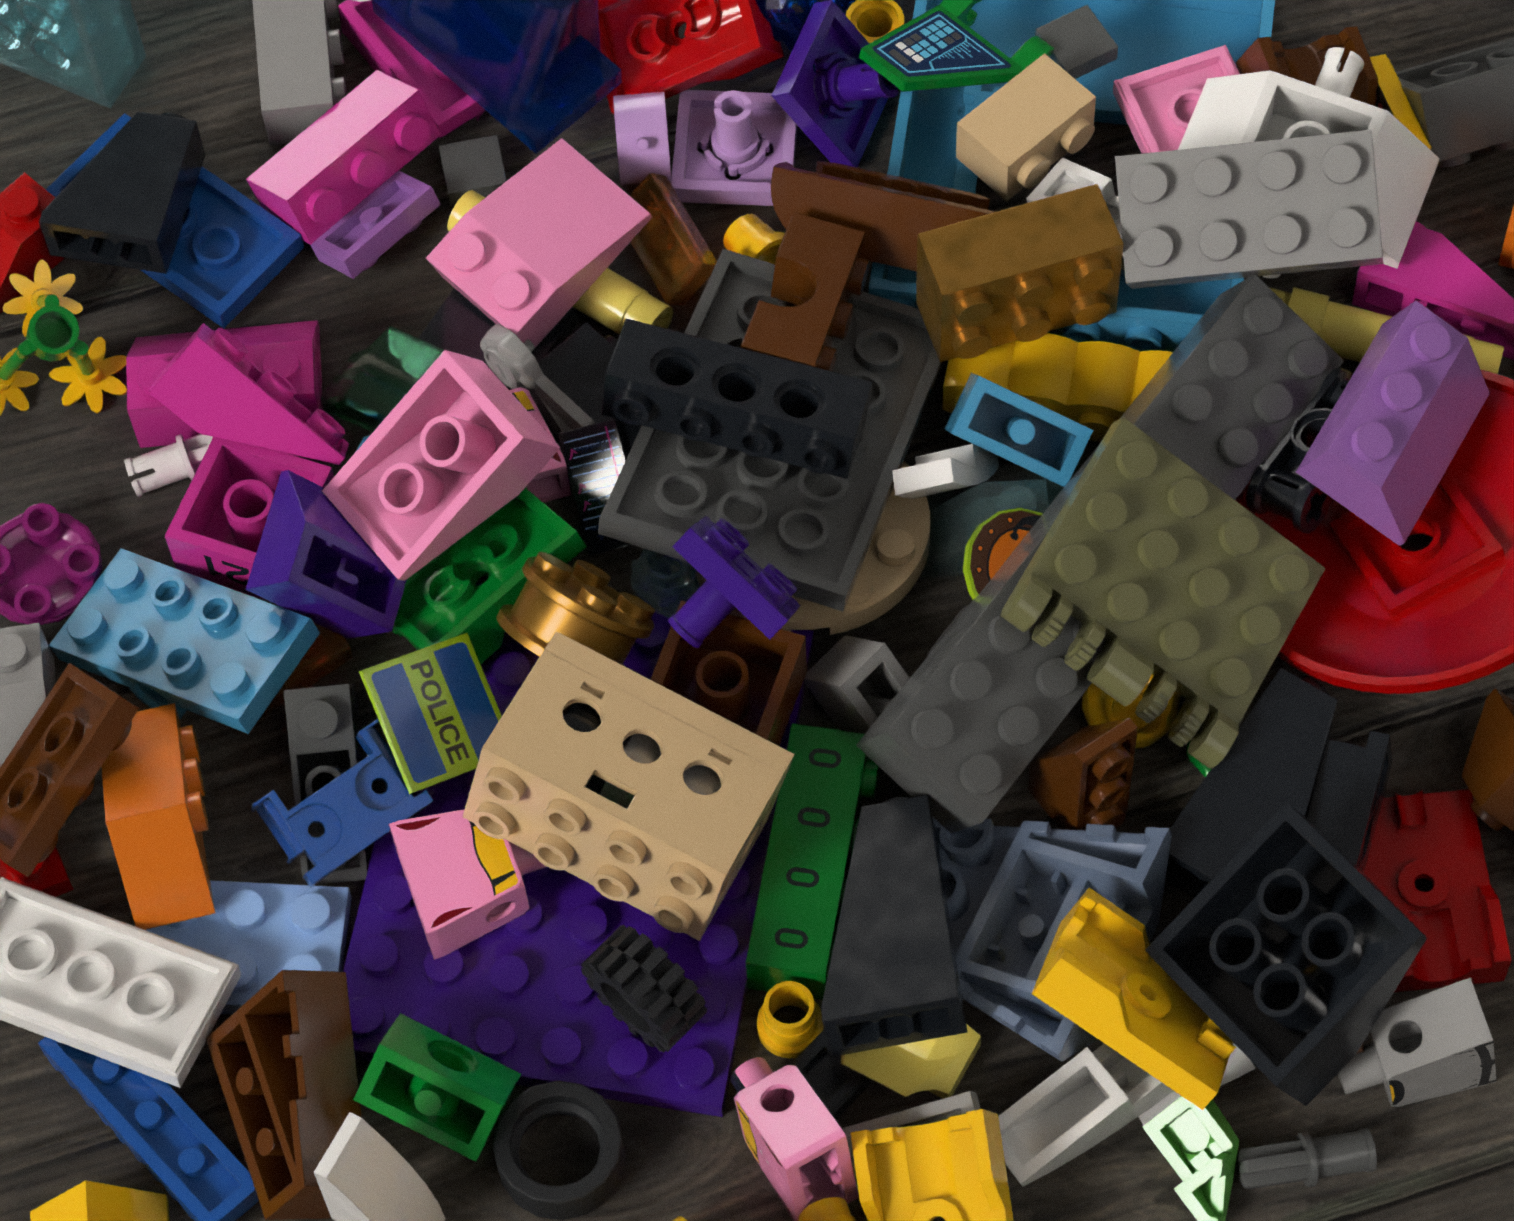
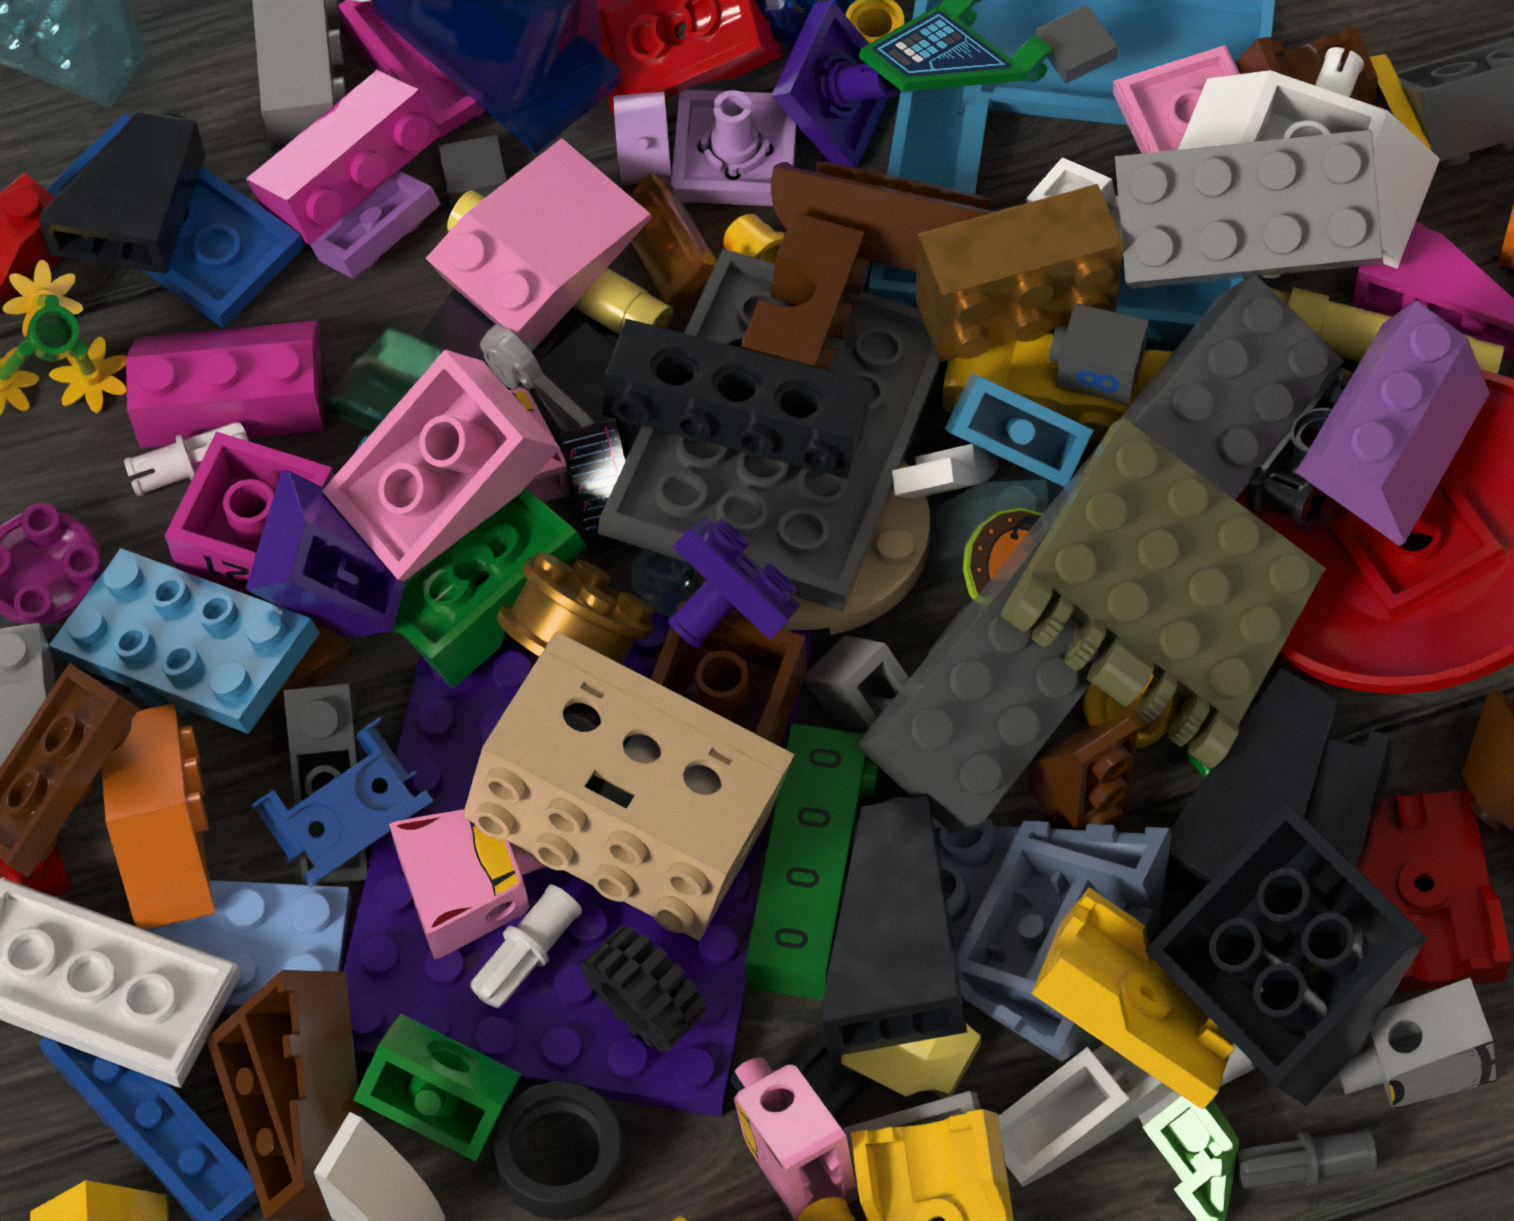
dark pink slope [149,323,349,465] -> none
piece [359,633,502,794] -> none
yellow piece [757,981,824,1058] -> none
tan brick [956,53,1096,202] -> none
none -> white axle [471,885,582,1008]
none -> dark grey brick [1049,303,1149,405]

